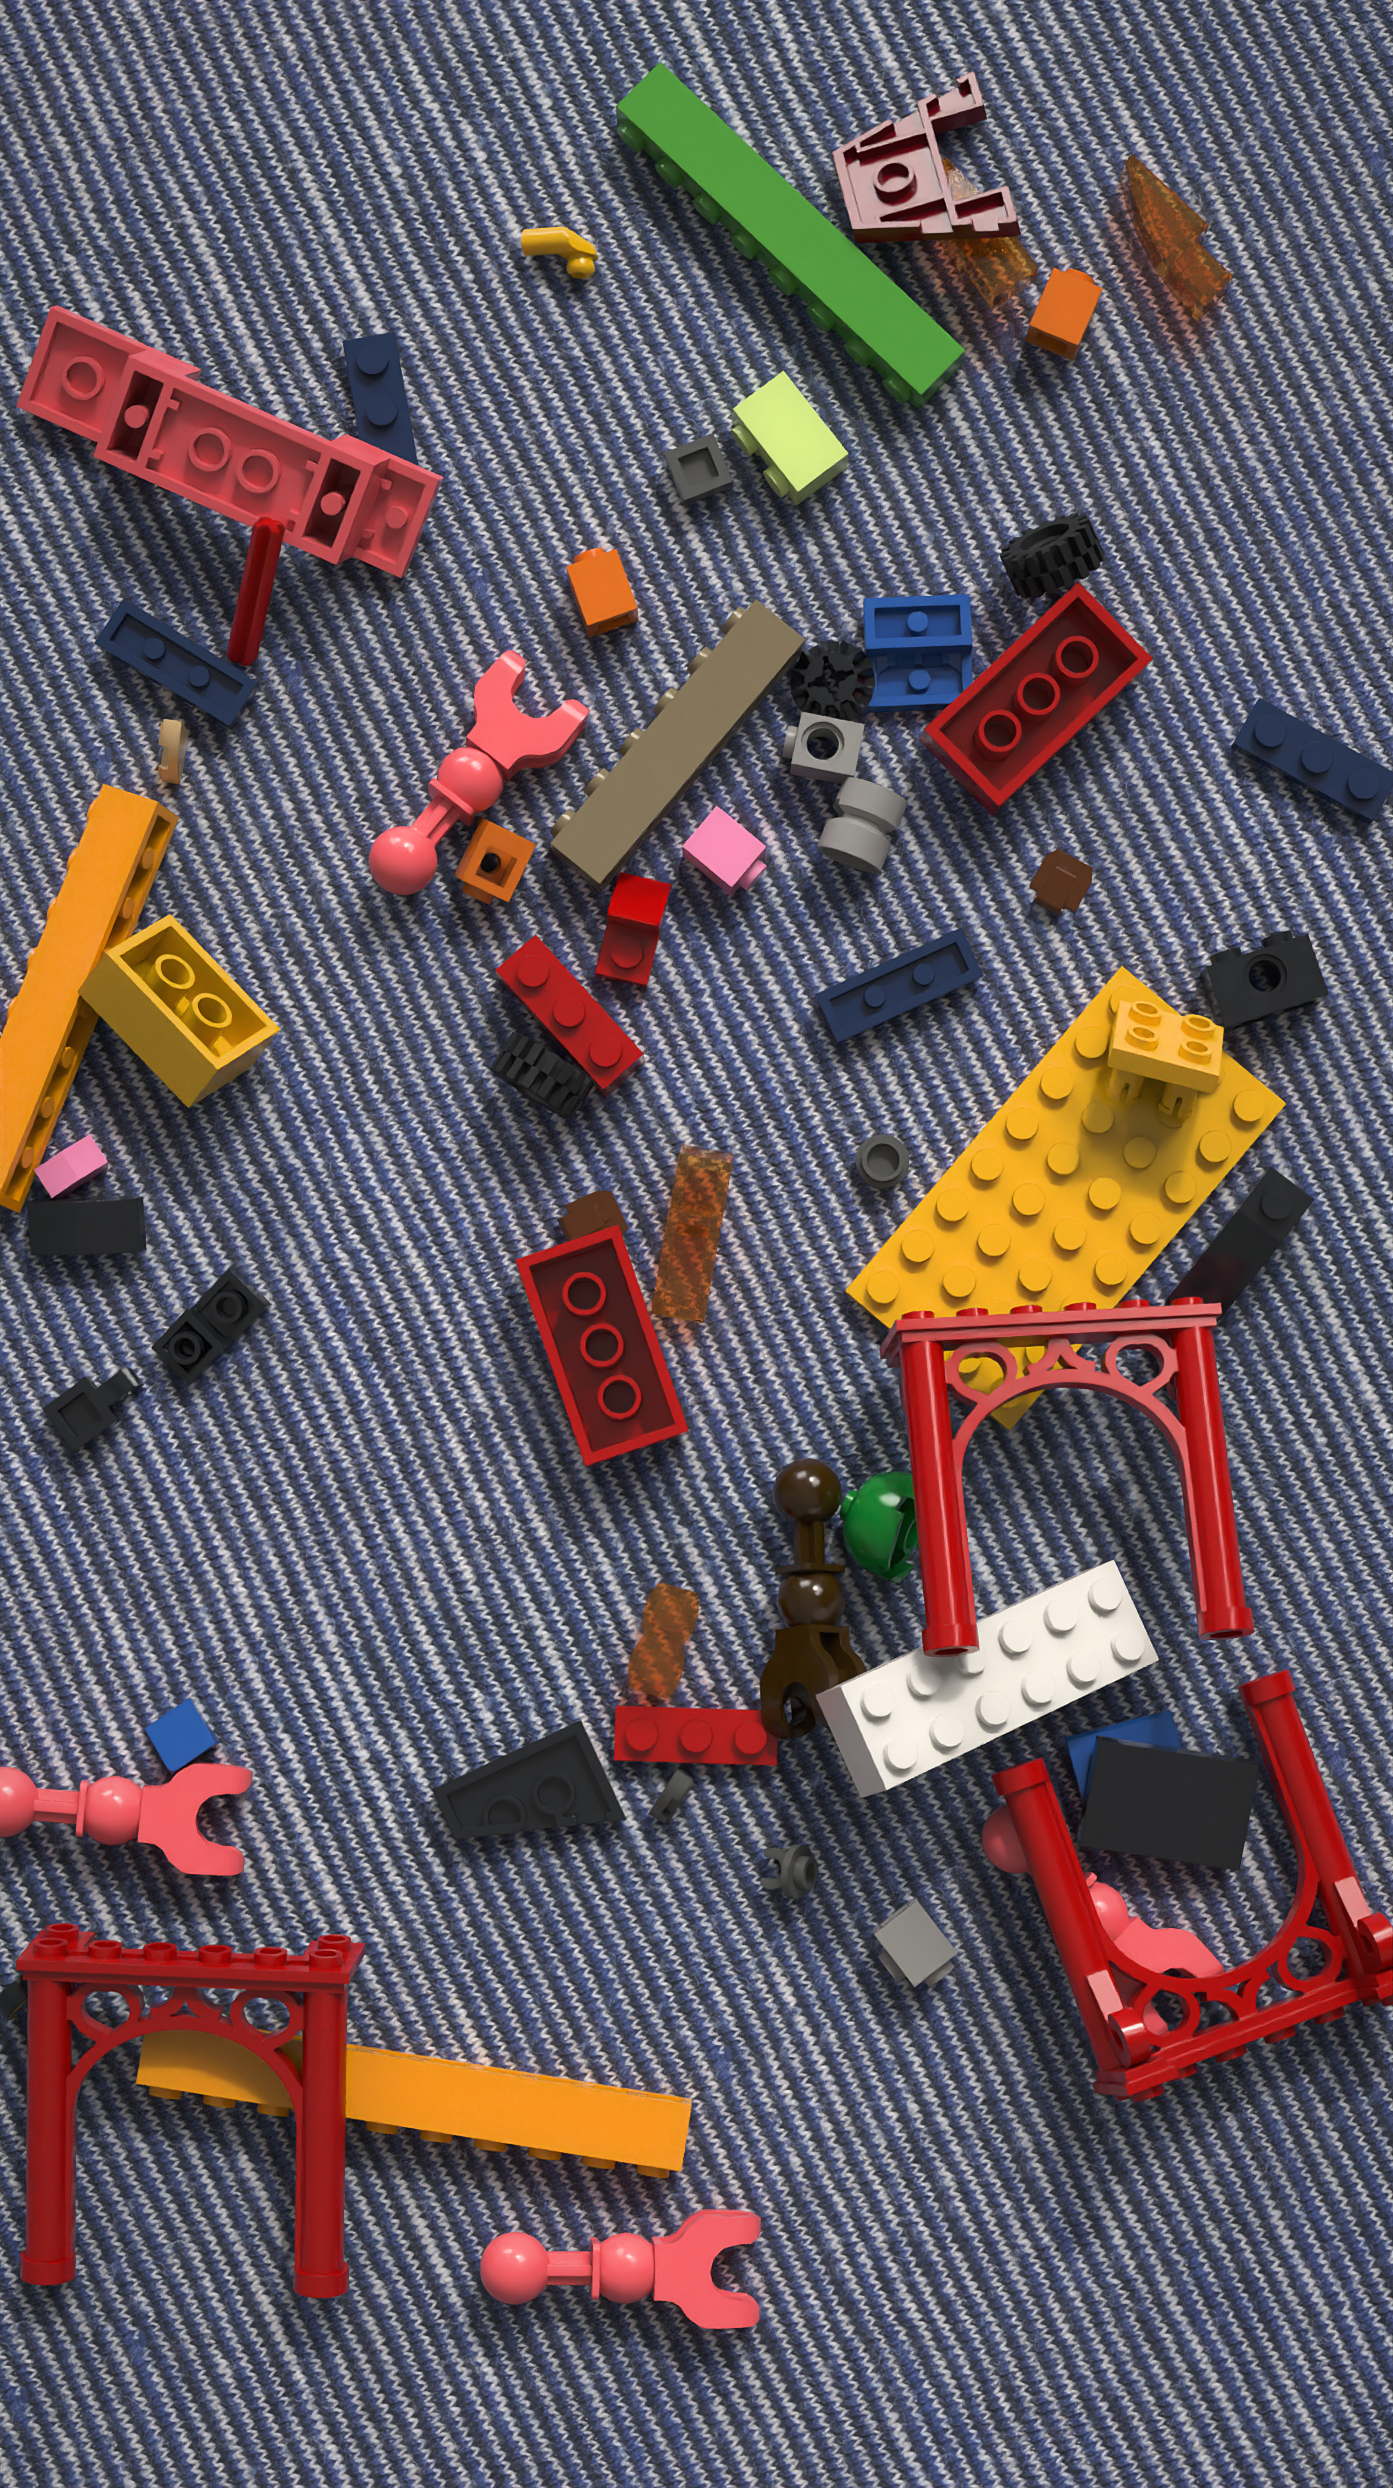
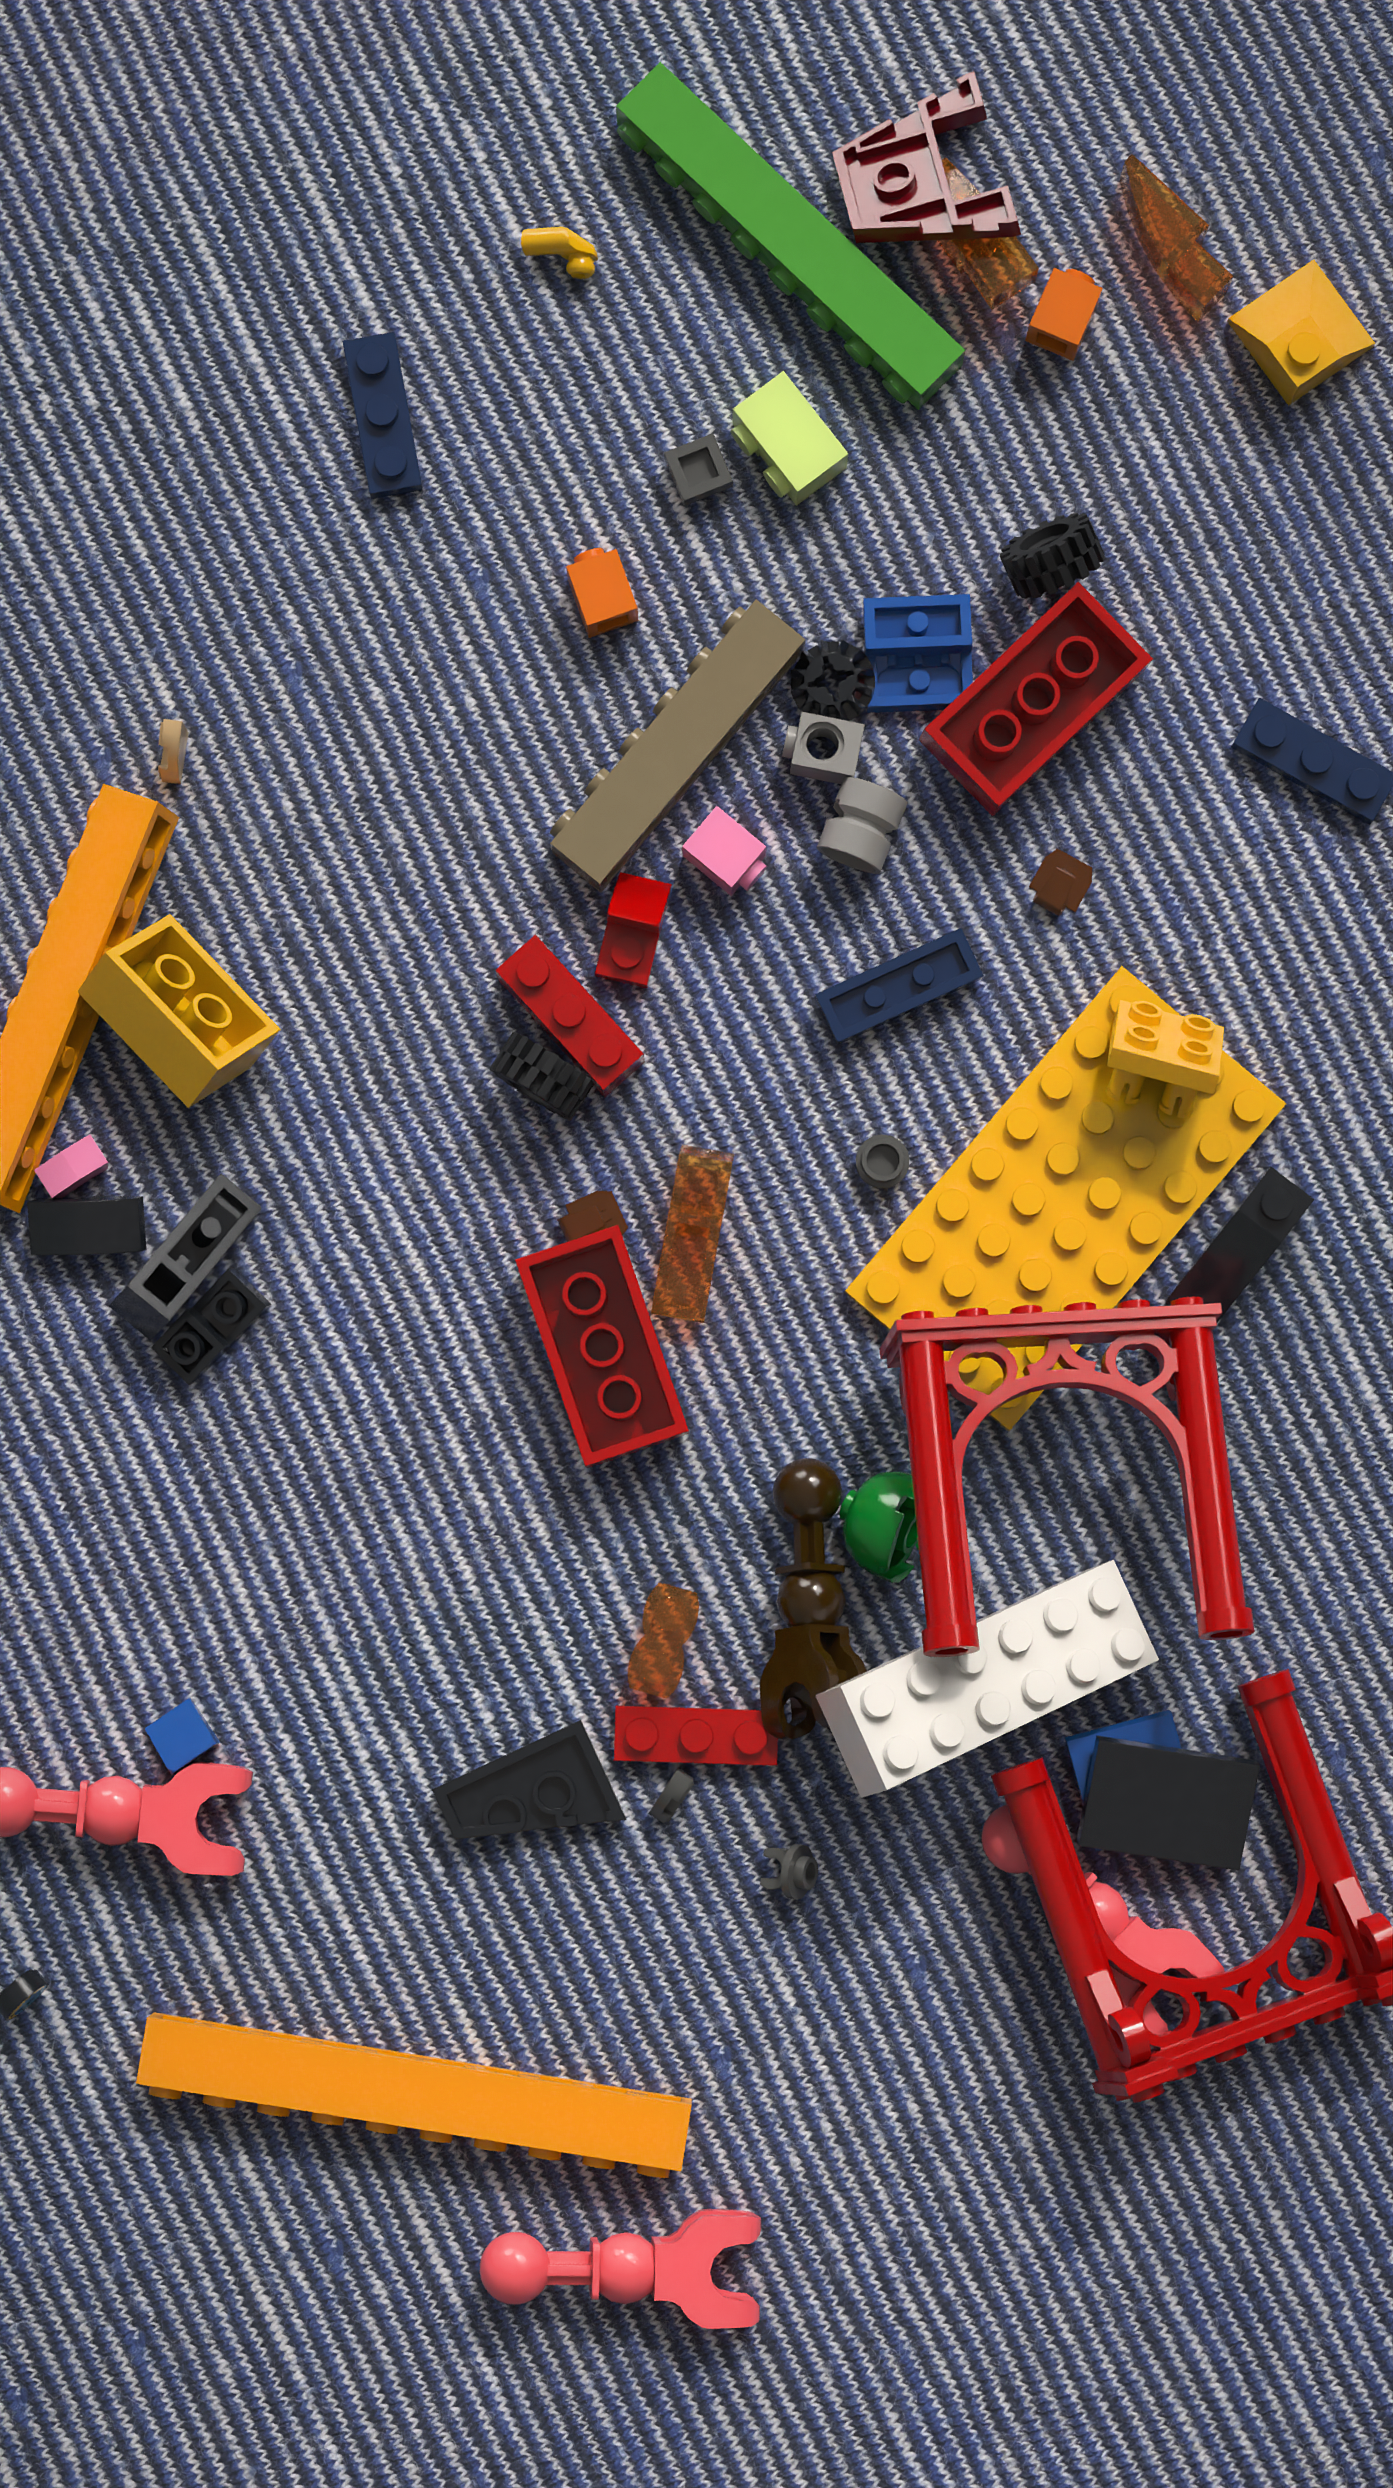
coral bracket [16,305,443,578] -> none
red arch [16,1923,365,2298] -> none
black plate [42,1367,144,1452] -> none
dark blue plate [95,598,260,730] -> none
red axle [226,517,285,666] -> none
coral piece [368,650,590,895] -> none
orange brick [454,817,536,905] -> none
light grey brick [872,1897,958,1987] -> none
black brick [1199,930,1329,1034] -> none
none -> black slope [109,1173,262,1341]
none -> yellow slope [1227,260,1375,406]

